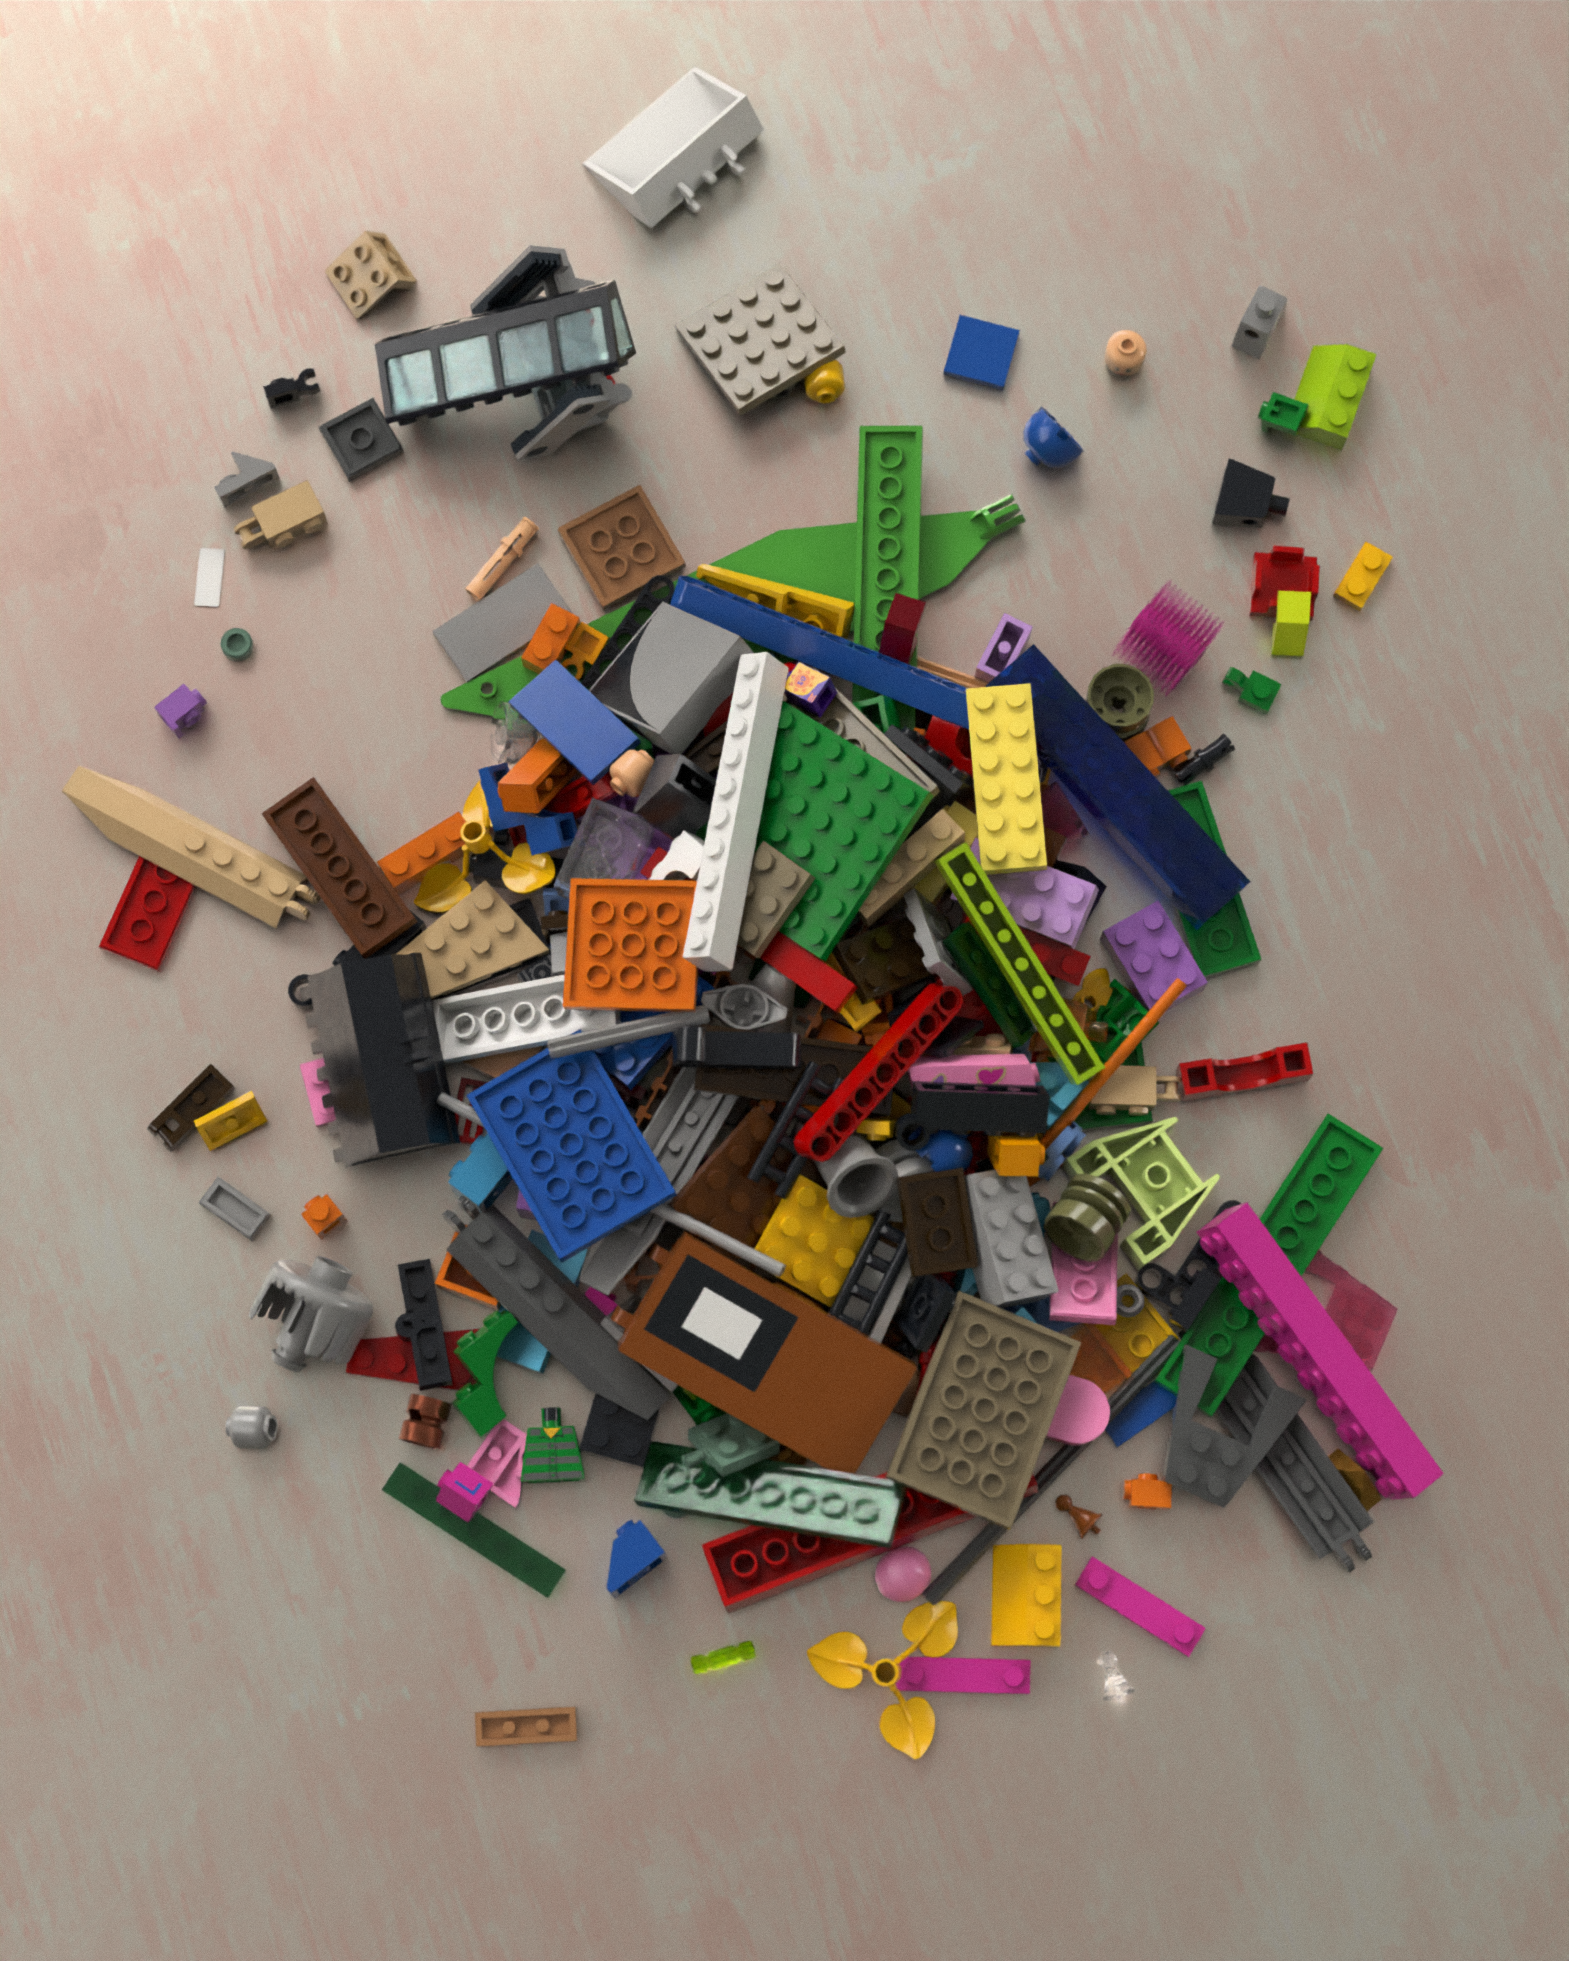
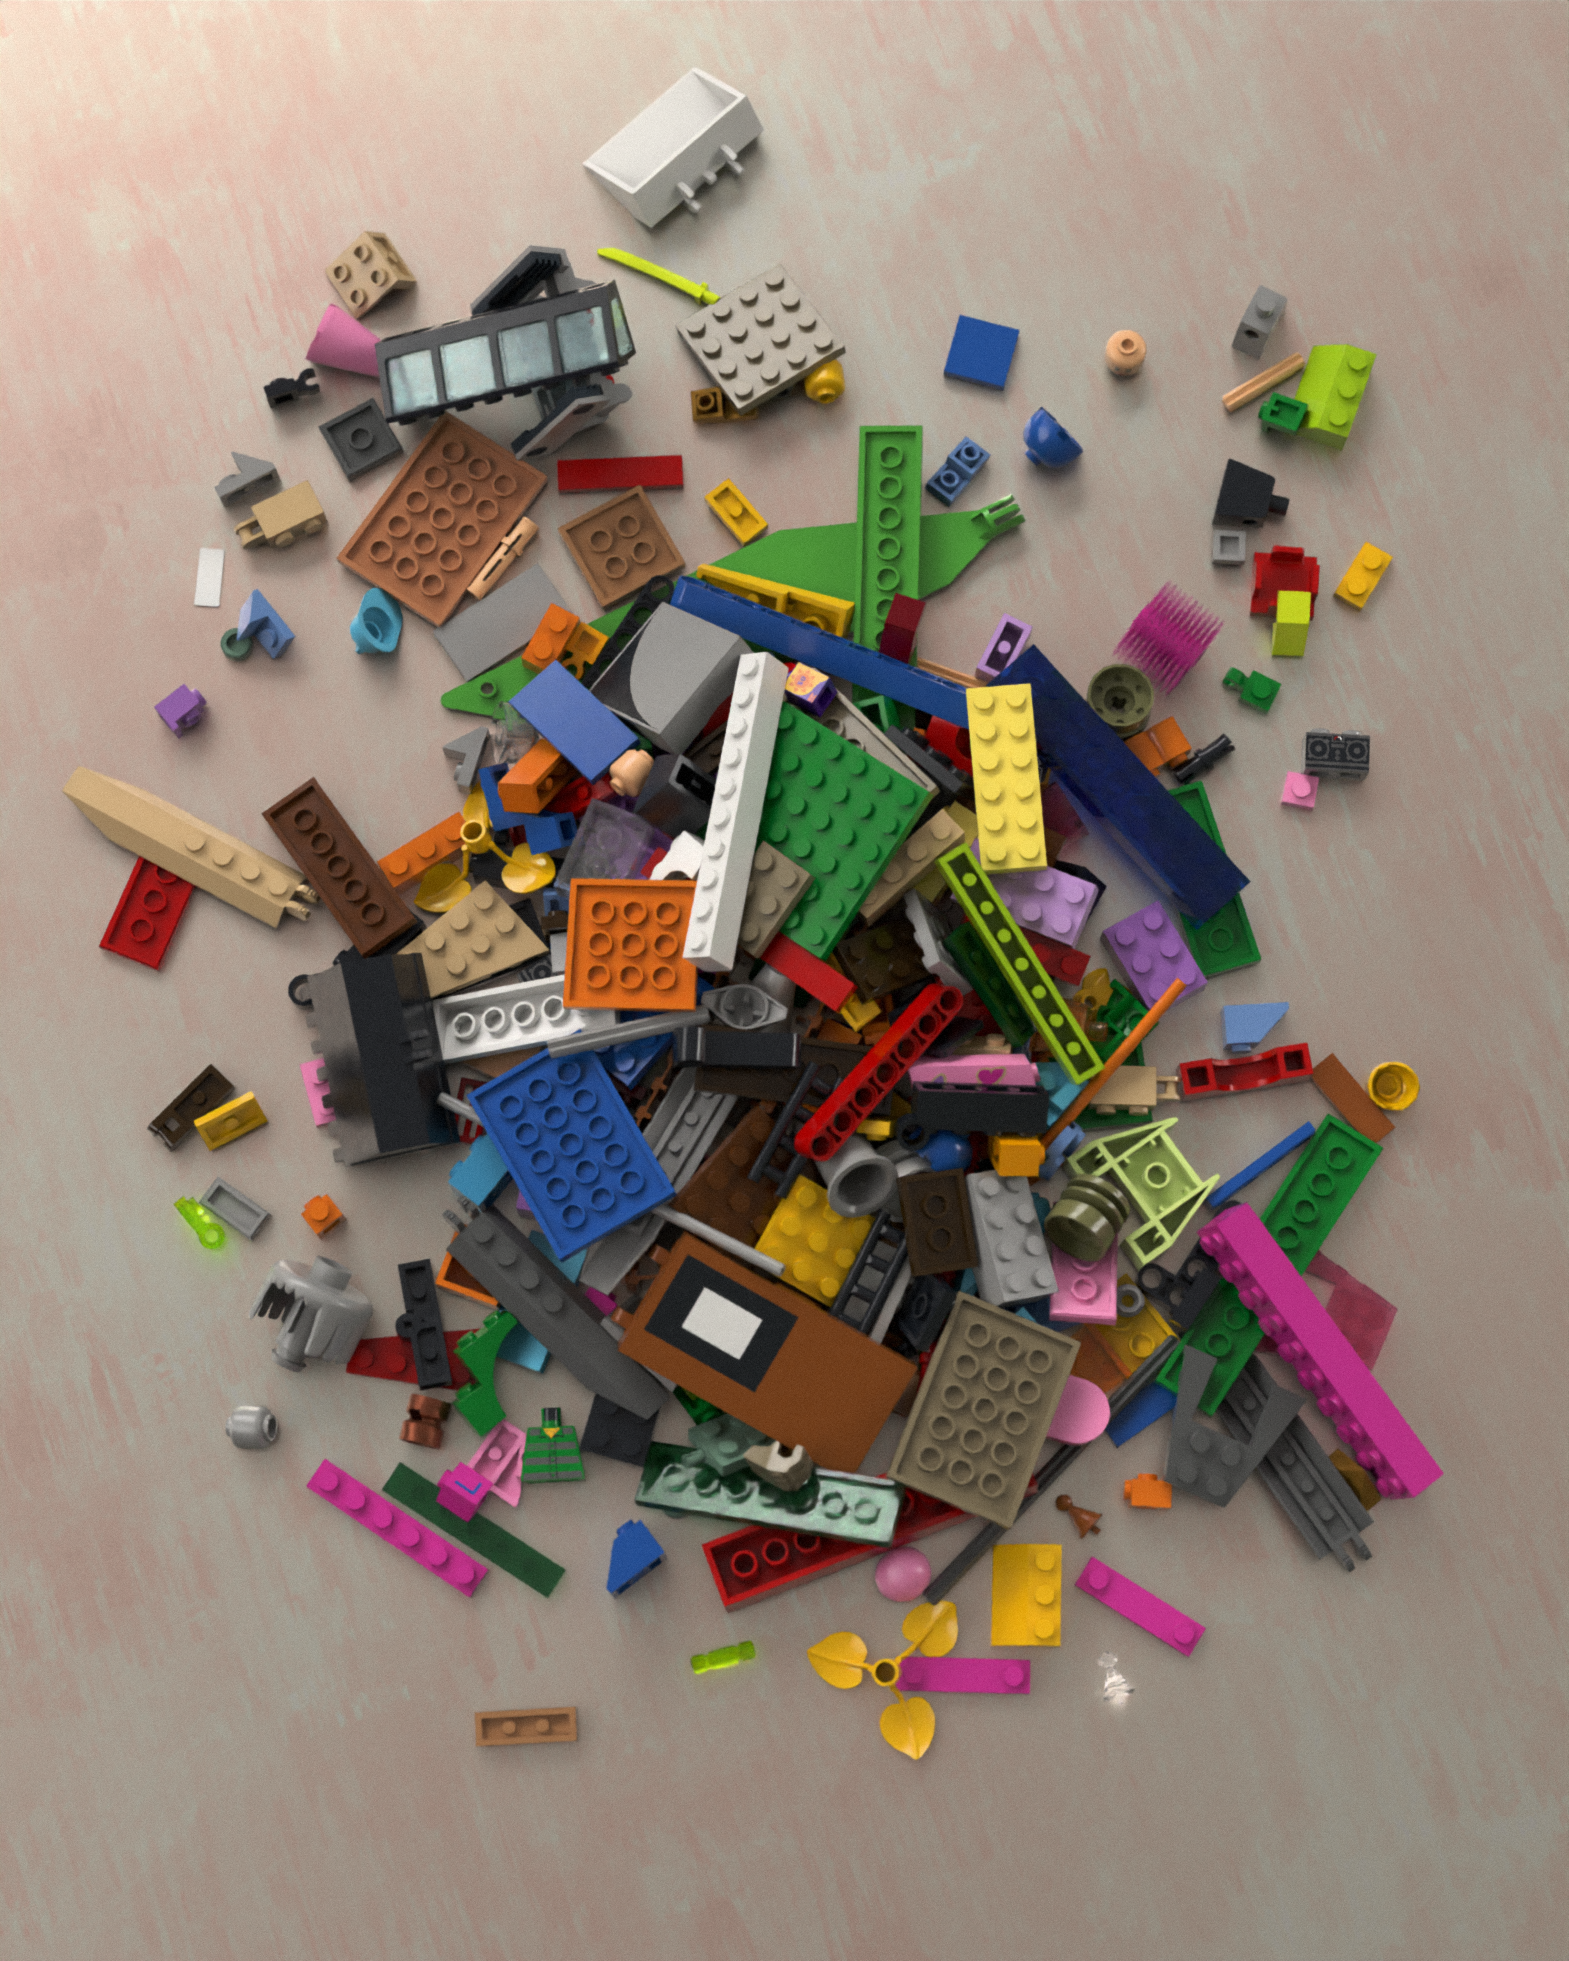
none -> clear neon green plate [173,1195,225,1249]
none -> medium blue slope [237,589,296,659]
none -> bright pink cone [305,303,391,377]
none -> dark pink plate [306,1459,489,1598]
none -> nougat plate [336,410,548,627]
none -> medium azure piece [350,588,403,654]
none -> light grey slope [442,726,490,794]
none -> red tile [557,455,683,493]
none -> neon yellow sword [597,248,721,305]
none -> pearl gold slope [691,387,759,423]
none -> yellow plate [704,478,768,547]
none -> dark tan hand [743,1441,814,1491]
none -> medium blue slope [925,436,990,507]
none -> blue tile [1203,1121,1316,1212]
none -> light grey plate [1212,530,1246,565]
none -> medium blue slope [1220,1002,1289,1054]
none -> light nougat axle [1222,352,1305,412]
none -> bright pink plate [1281,771,1319,811]
none -> brick [1301,728,1370,781]
none -> dark orange tile [1310,1053,1395,1143]
none -> yellow hair [1367,1062,1420,1111]

